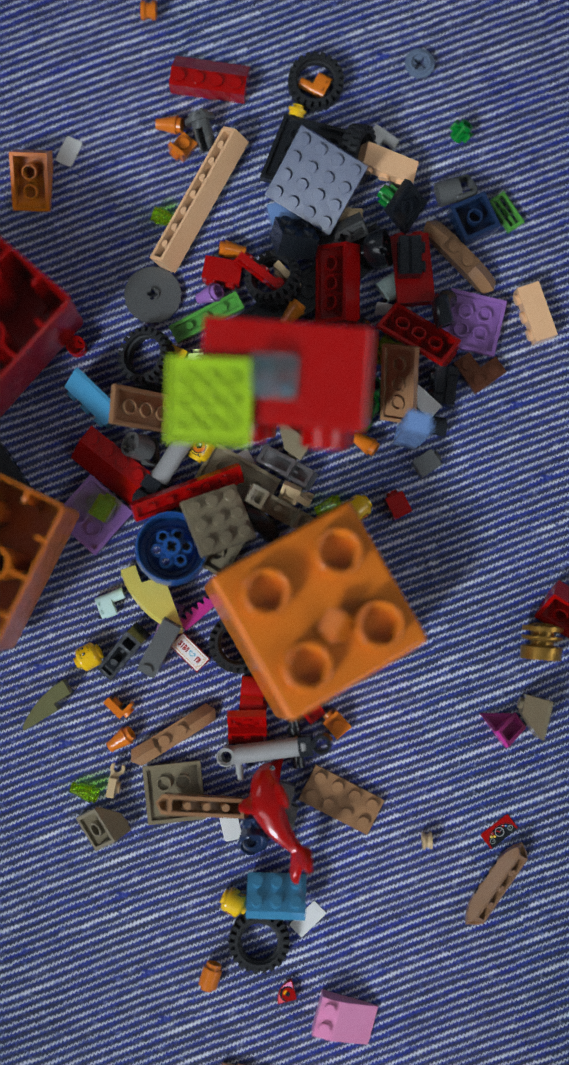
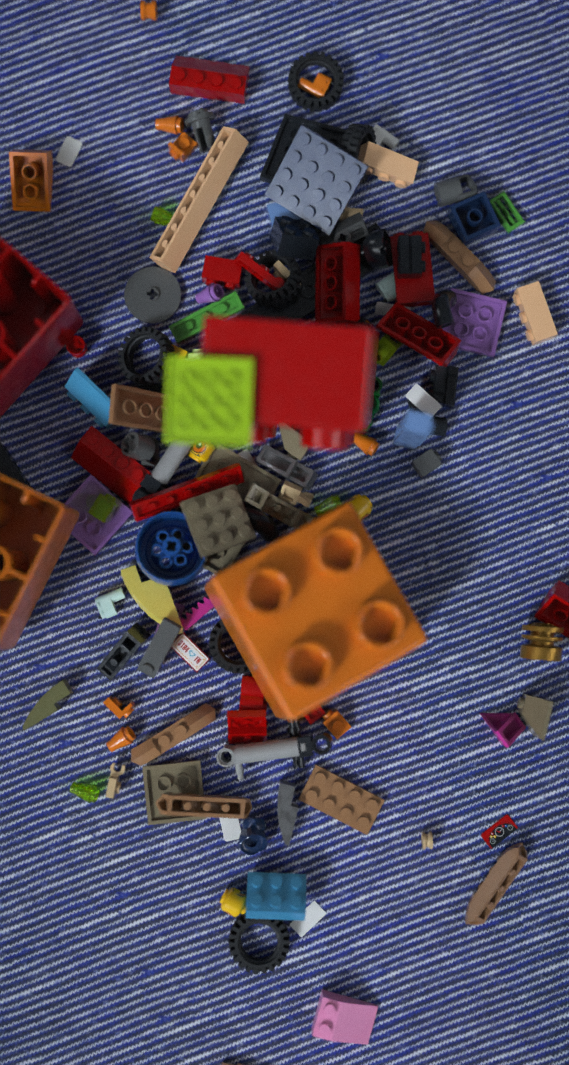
yellow head [73,643,104,671] -> none
dark tan slope [76,807,131,851] -> none
orange brick [198,960,222,993] -> none
orange cone [218,239,246,258] -> none
red animal [238,758,313,885] -> none
clear light blue slope [251,353,299,400] -> none
red tile [277,978,297,1004] -> none
orange cone [279,298,306,322] -> none
yellow plate [288,103,307,118] -> none
orange brick [319,607,354,643] -> none
green gear [377,184,398,208] -> none
medium nougat plate [380,343,419,423] -> none
black plate [384,179,427,234] -> none
red brick [384,490,413,520] -> none
sand blue gear [405,49,435,80] -> none
green gear [449,119,473,144] -> none
copper plate [453,352,507,394] -> none

